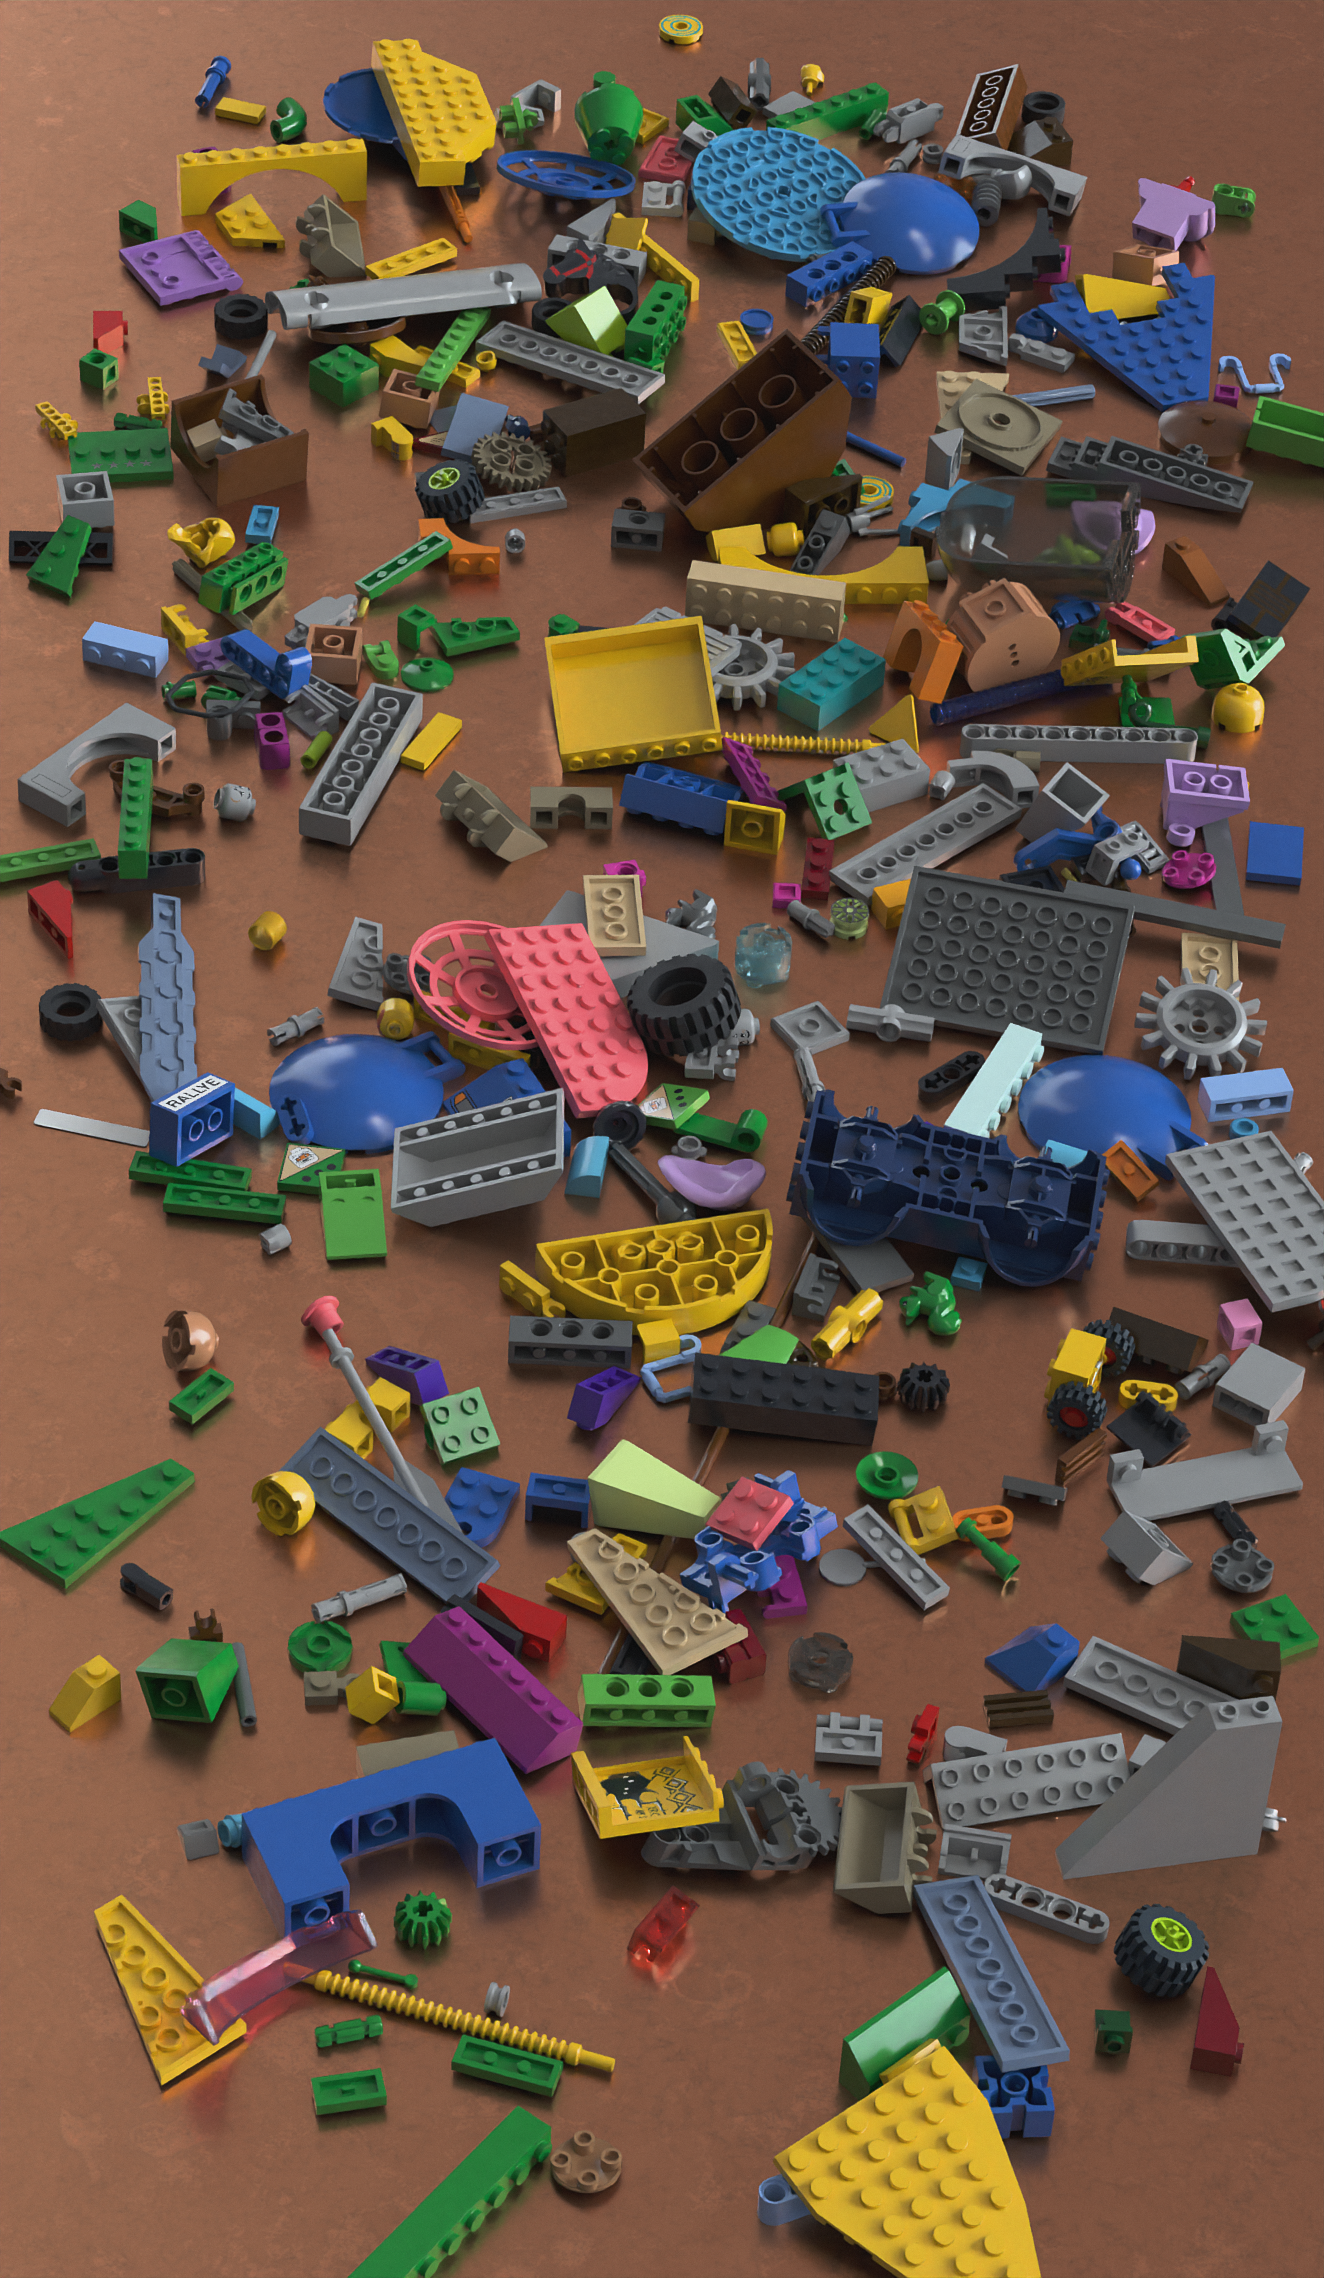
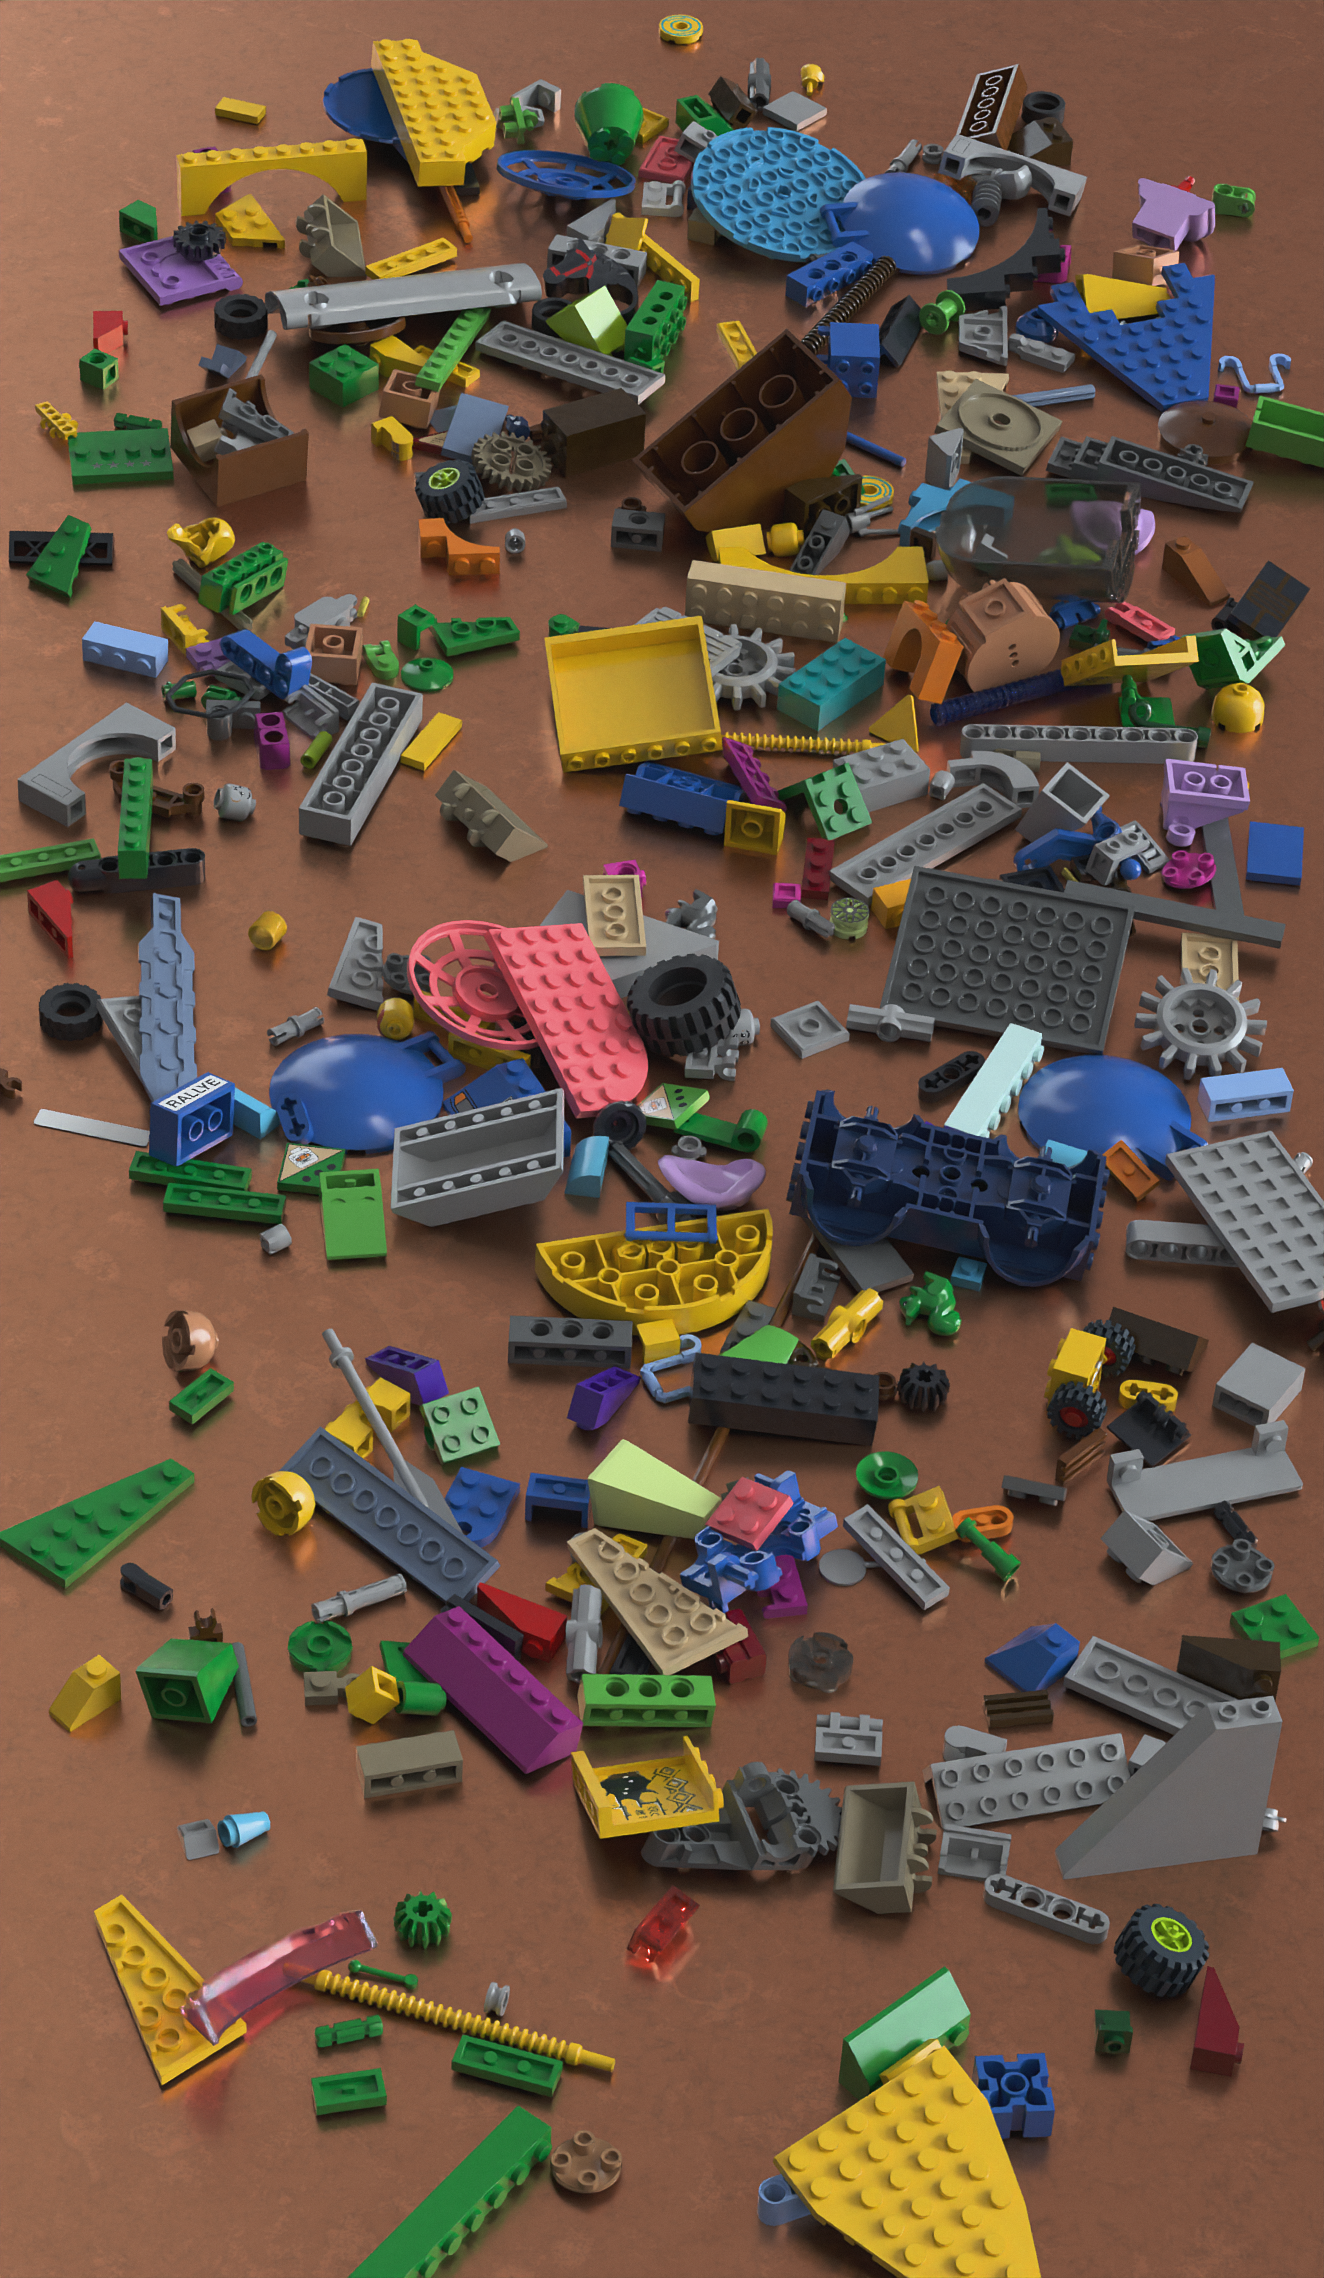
light grey brick [56,471,115,528] -> none
yellow piece [136,377,170,420] -> none
blue pin [195,56,231,108] -> none
blue arch [242,1738,541,1947] -> none
dark azure plate [245,505,279,545] -> none
green cylinder [270,97,307,143] -> none
coral piece [301,1296,344,1339] -> none
green plate [354,531,453,600] -> none
yellow hinge [476,351,497,373] -> none
yellow plate [499,1260,565,1318] -> none
dark tan arch [530,786,613,829] -> none
green tile [593,71,616,88] -> none
clear light blue brick [734,923,792,988] -> none
blue piece [740,309,774,335] -> none
green brick [766,83,889,140] -> none
light grey pin [793,1047,825,1102] -> none
yellow slope [844,287,892,325] -> none
green cone [859,108,887,140] -> none
light grey hinge [873,98,944,144] -> none
red plate [906,1704,940,1764] -> none
sand blue plate [913,1875,1070,2072] -> none
light grey pin [1175,1354,1231,1400] -> none
bright pink brick [1217,1298,1262,1350] -> none
dark azure tile [1229,1118,1259,1140] -> none
none -> black gear [173,220,226,261]
none -> light grey piece [566,1585,603,1684]
none -> blue window [624,1202,718,1244]

